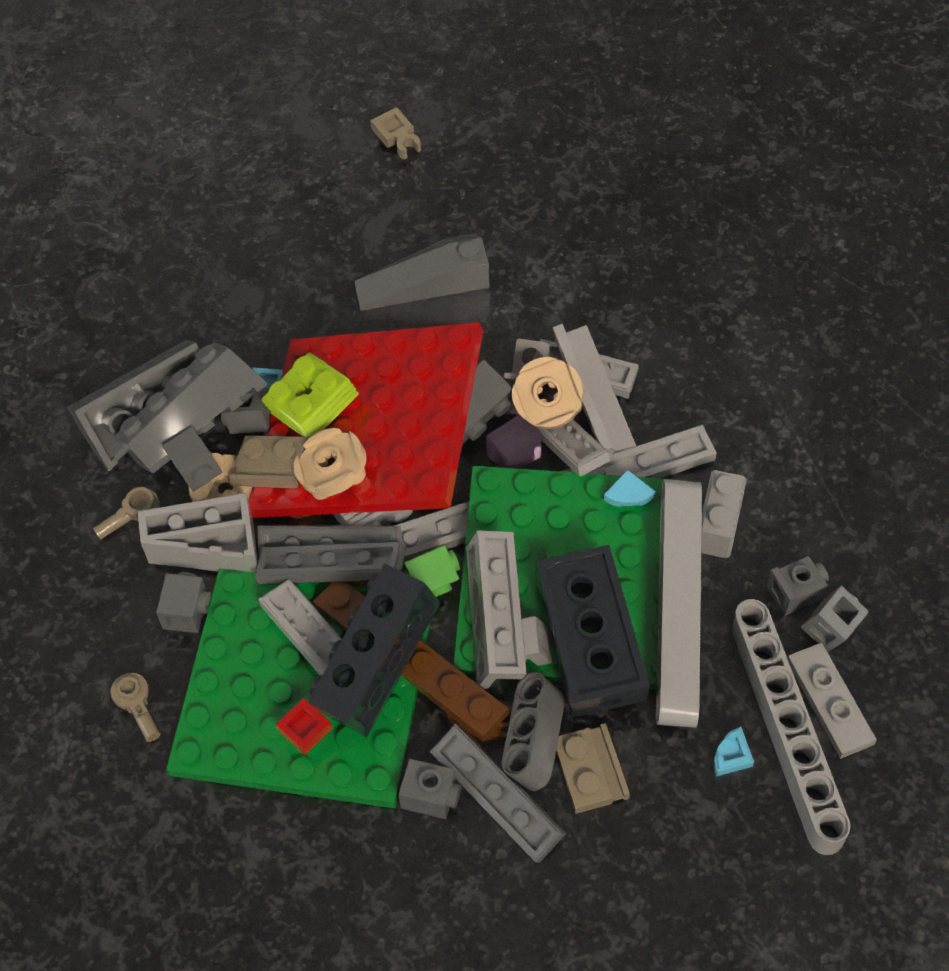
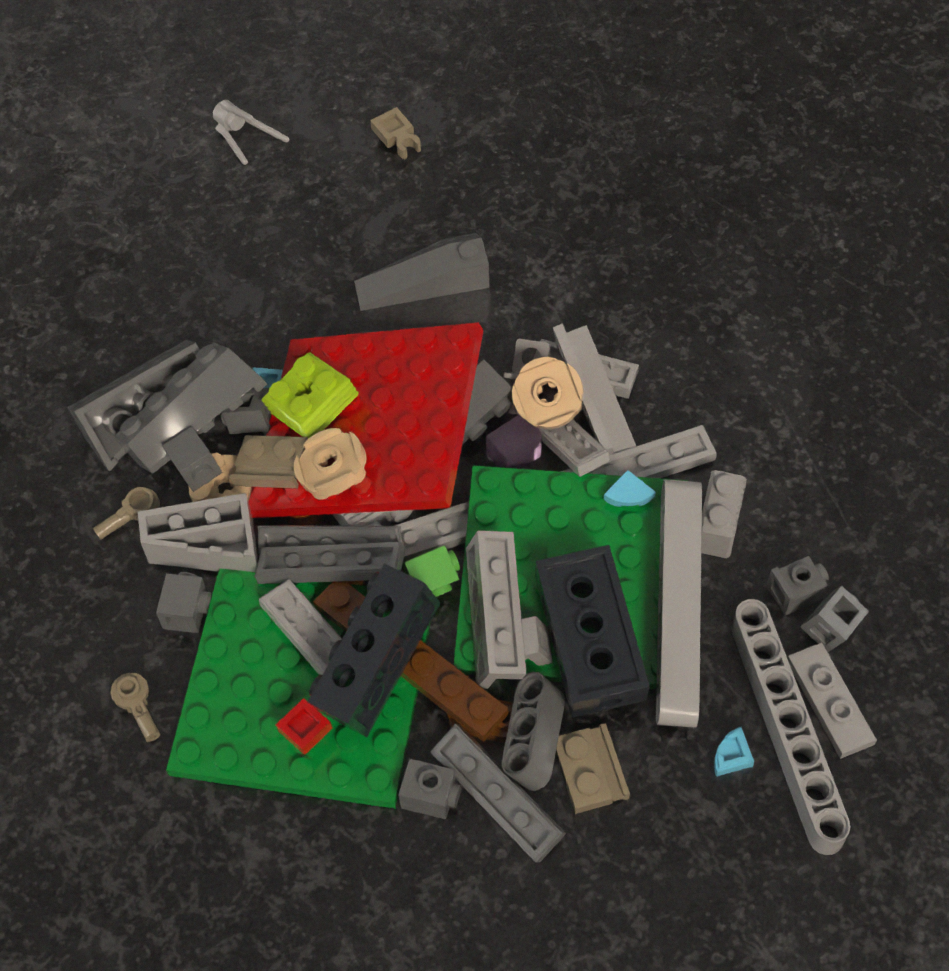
none -> light grey plant [213,100,289,165]

